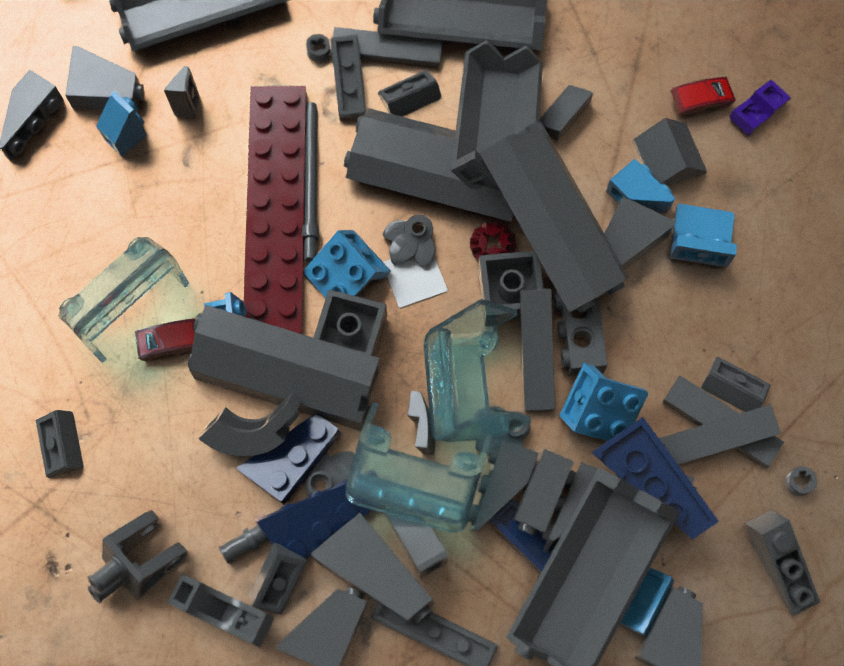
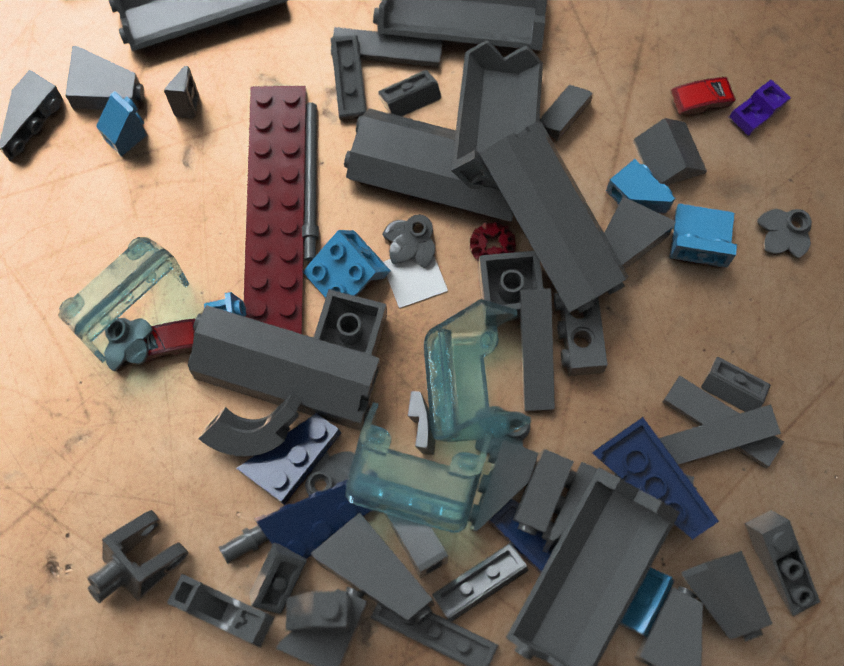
dark grey slope [35,410,83,477] -> none
dark grey bush [306,34,330,61] -> none
dark azure bracket [559,363,648,441] -> none
dark grey bush [785,466,817,496] -> none
none -> dark grey plate [104,318,153,371]
none -> dark grey slope [286,591,352,632]
none -> dark grey tile [432,543,529,623]
none -> dark grey slope [682,551,773,641]
none -> dark grey plate [757,209,812,258]

